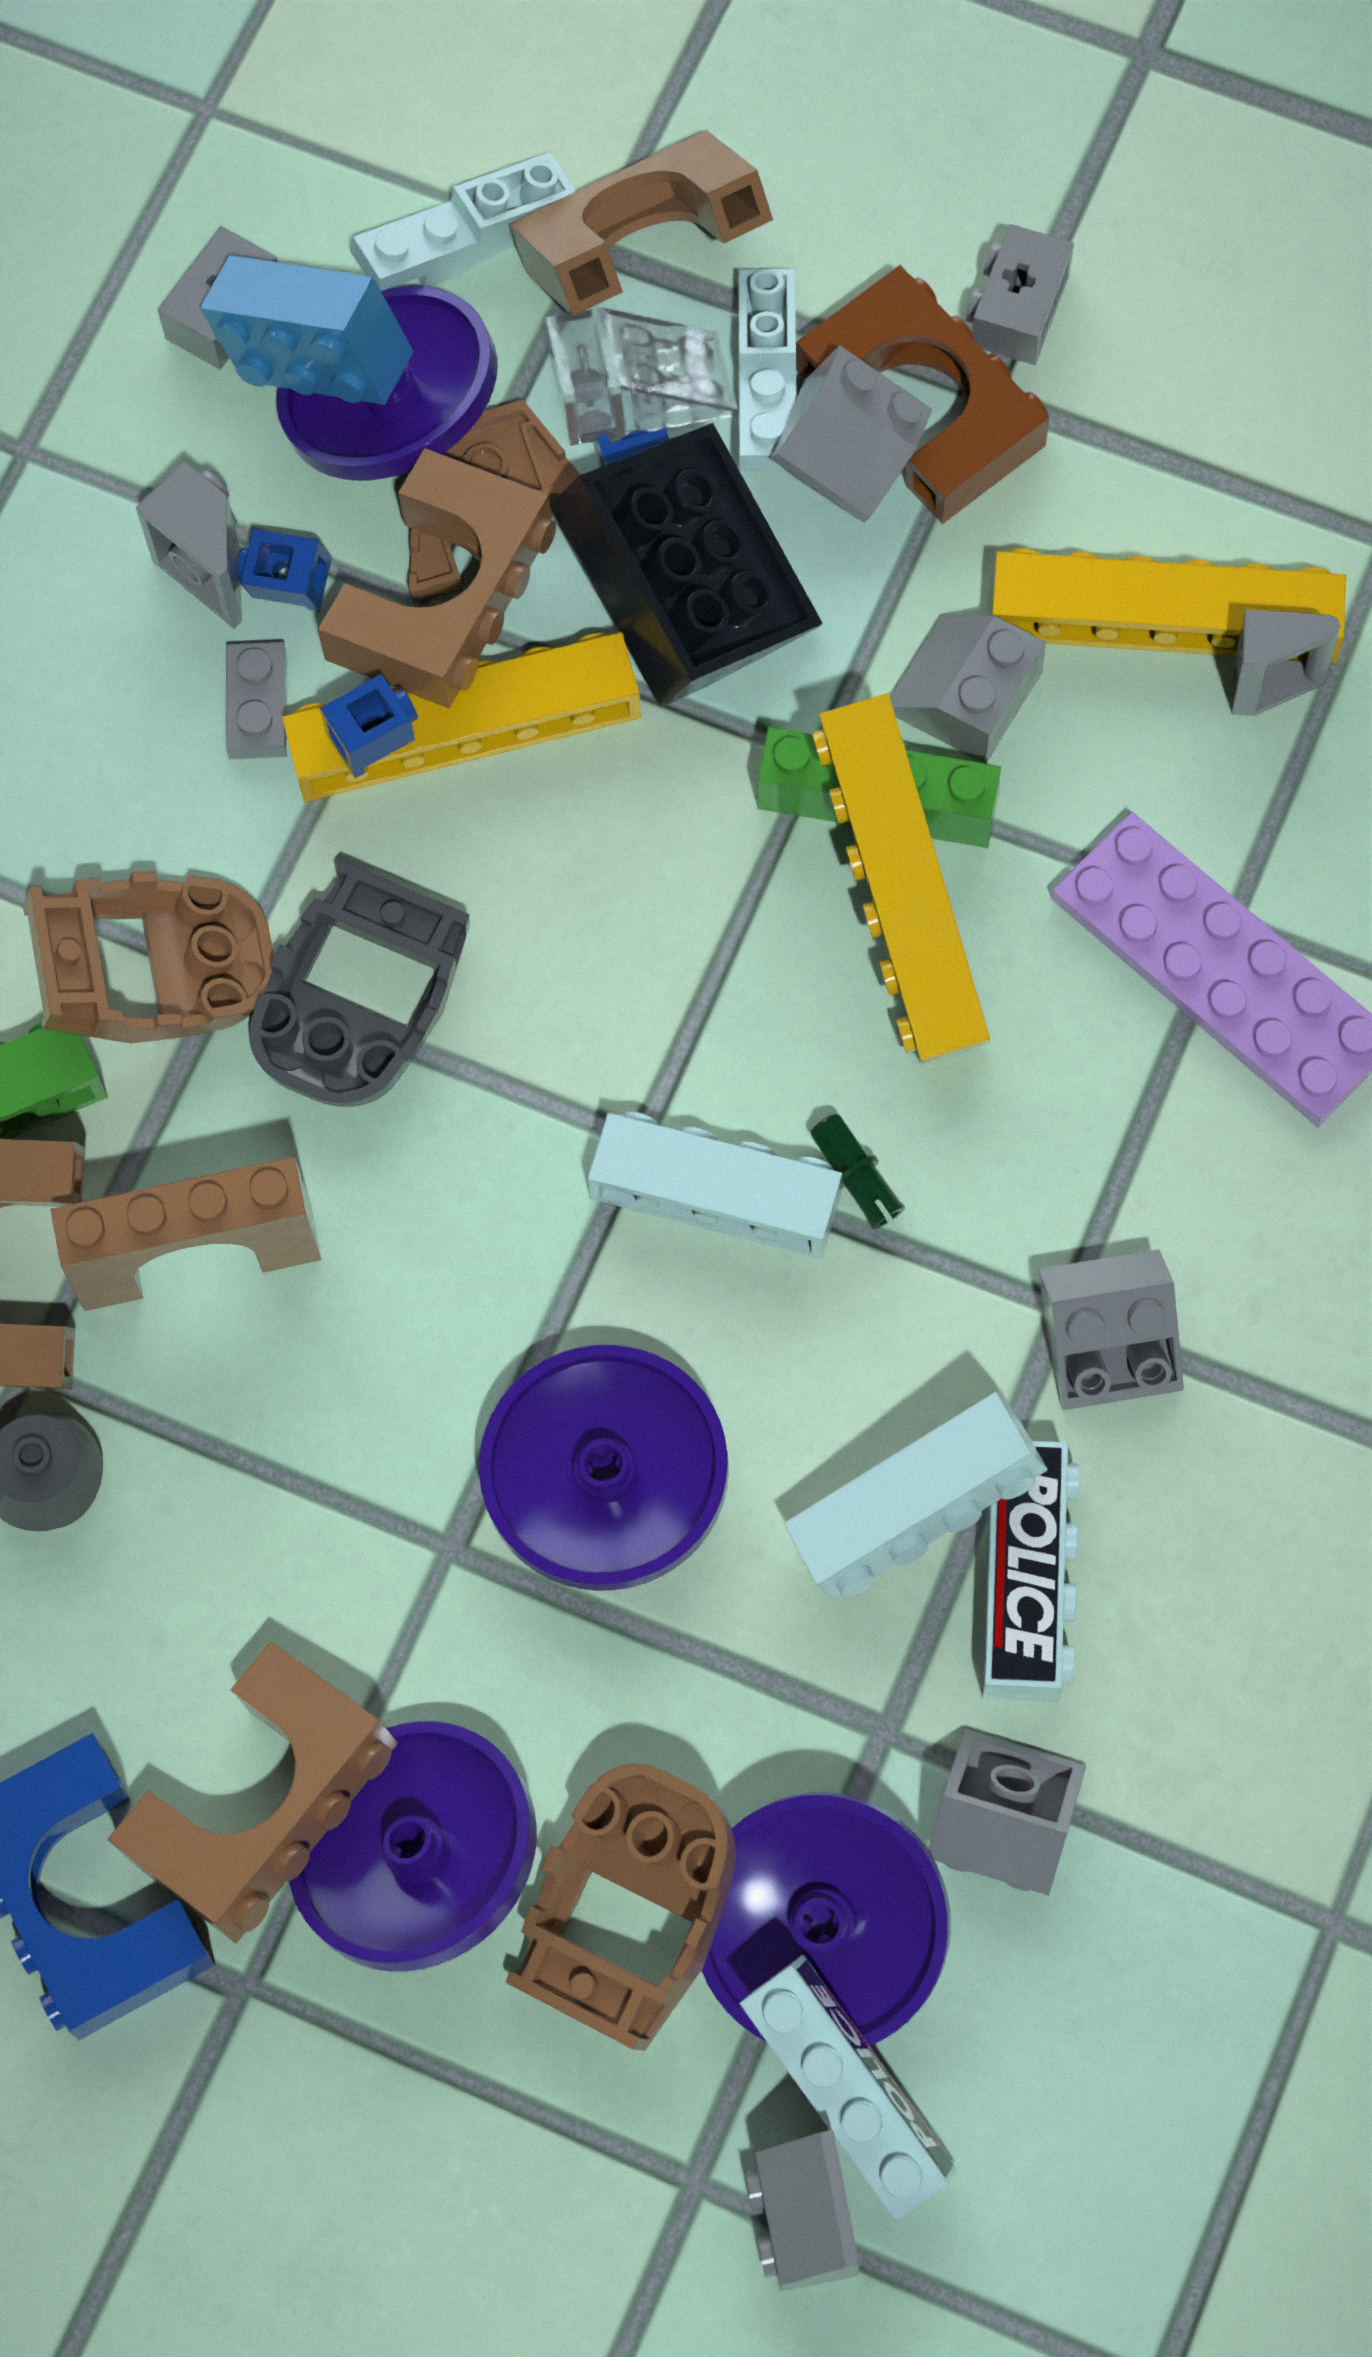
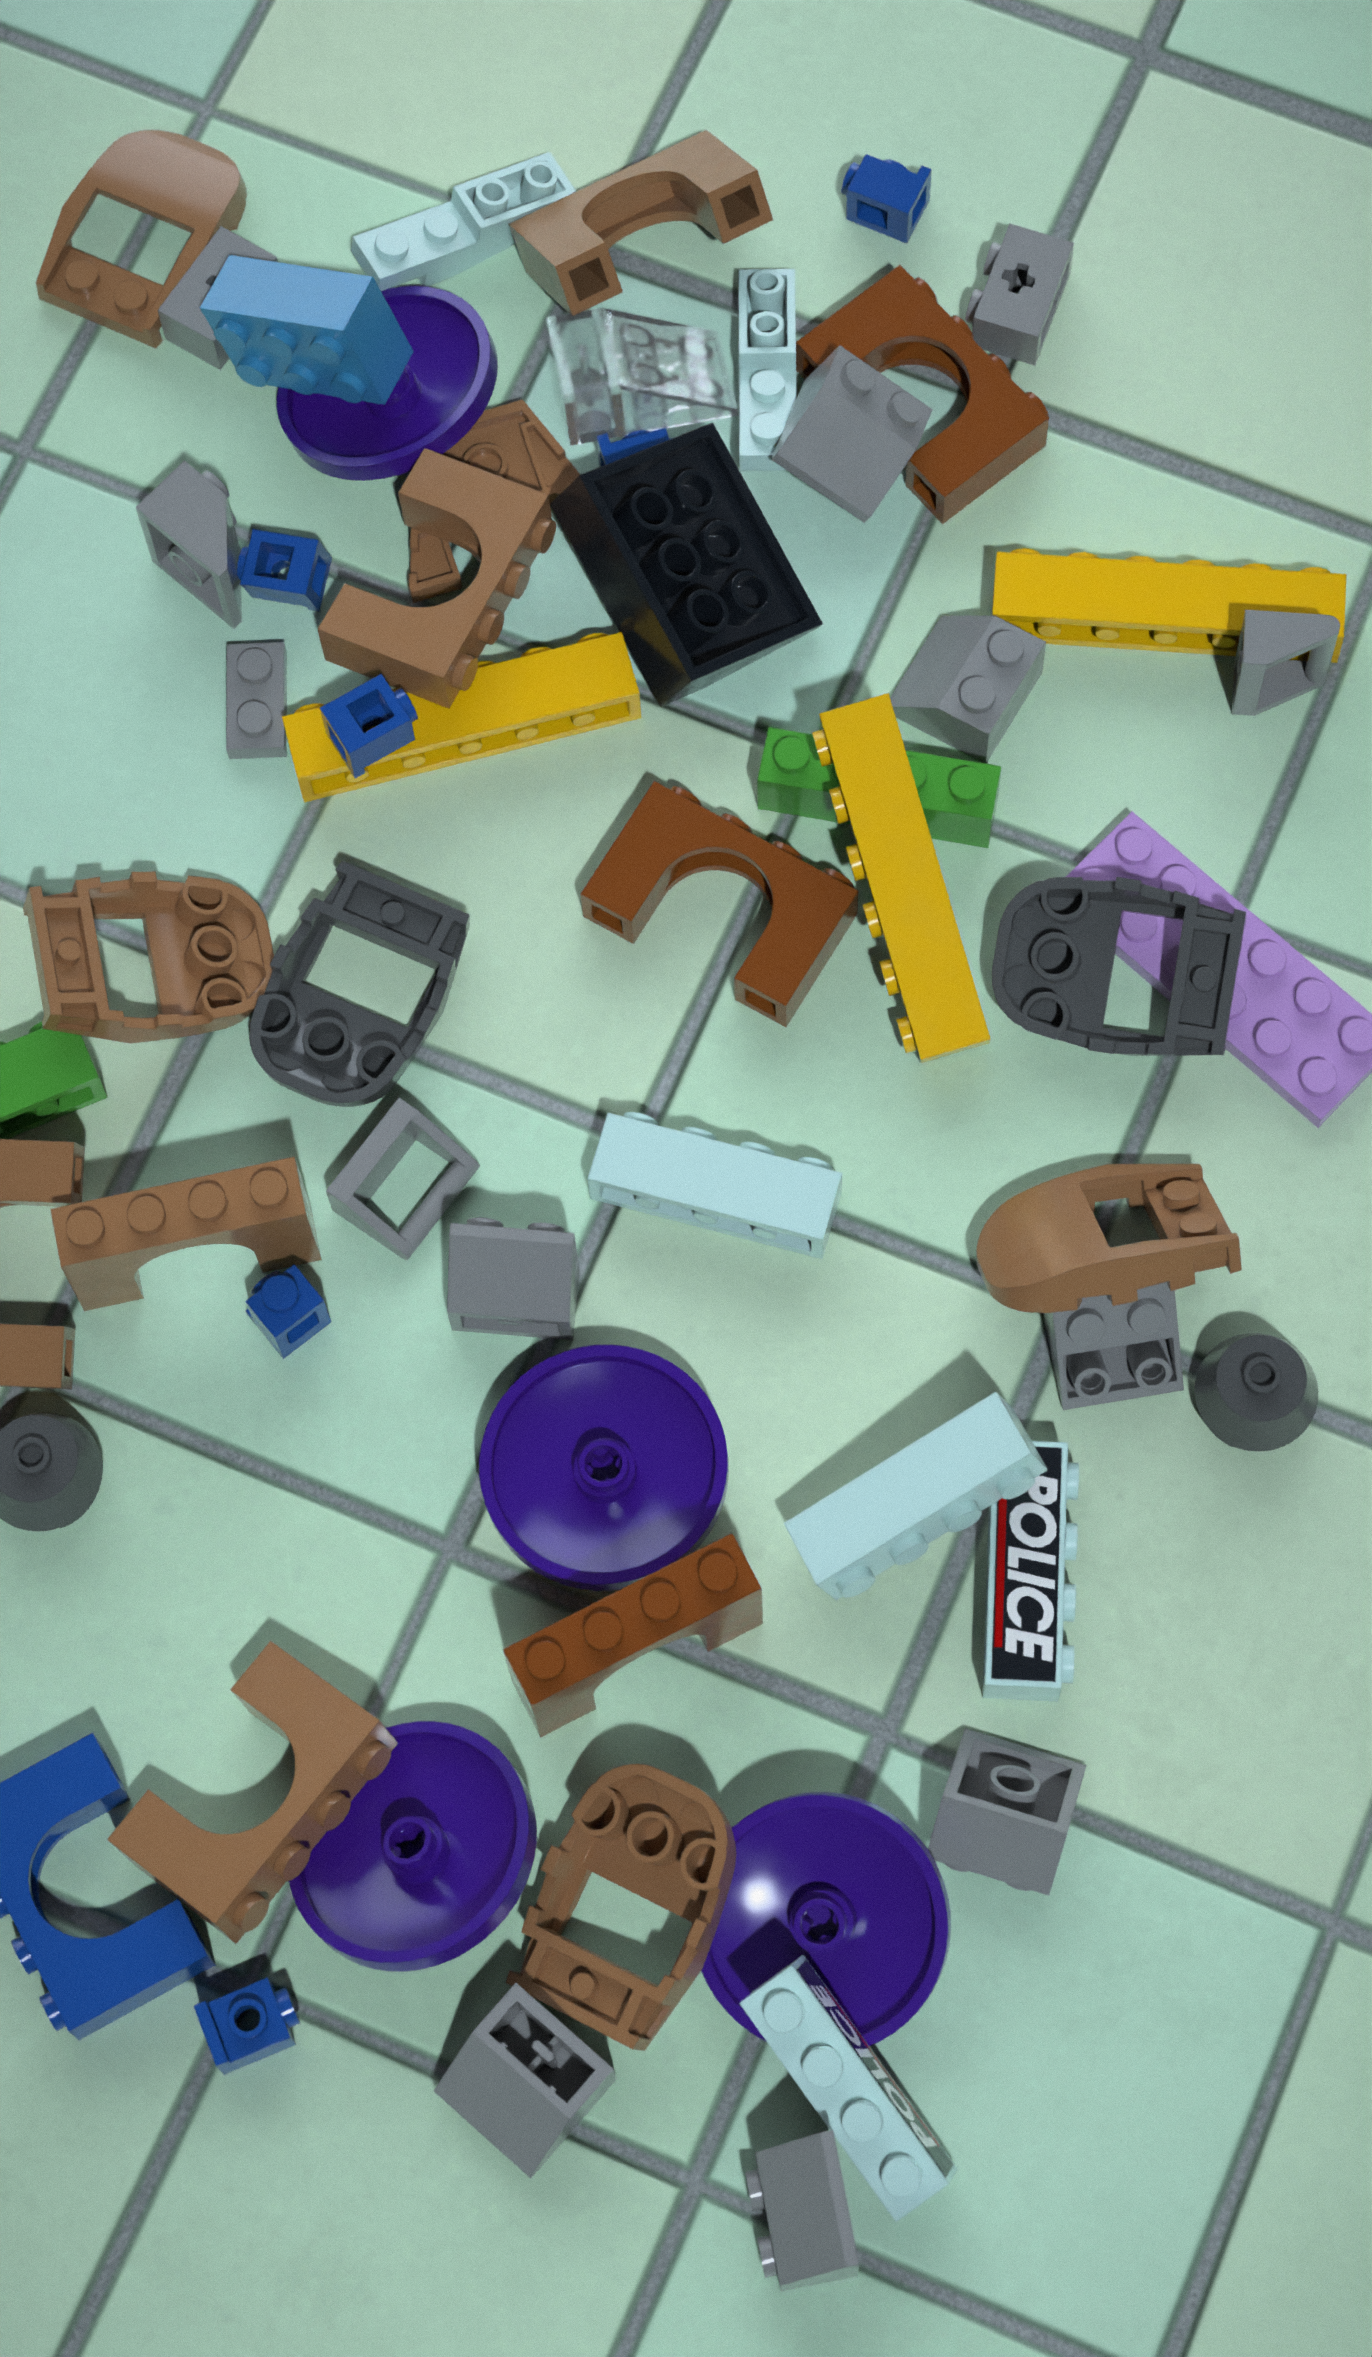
dark green axle [811,1114,905,1230] -> none
none -> medium nougat slope [36,130,247,349]
none -> blue brick [194,1977,300,2075]
none -> blue brick [245,1264,331,1359]
none -> light grey tile [326,1098,480,1260]
none -> light grey slope [434,1983,617,2179]
none -> light grey slope [447,1217,580,1340]
none -> dark orange arch [503,1533,763,1738]
none -> dark orange arch [580,781,859,1027]
none -> blue brick [841,154,932,244]
none -> medium nougat slope [976,1164,1242,1313]
none -> dark grey slope [992,877,1246,1056]
none -> dark grey cone [1195,1333,1318,1452]

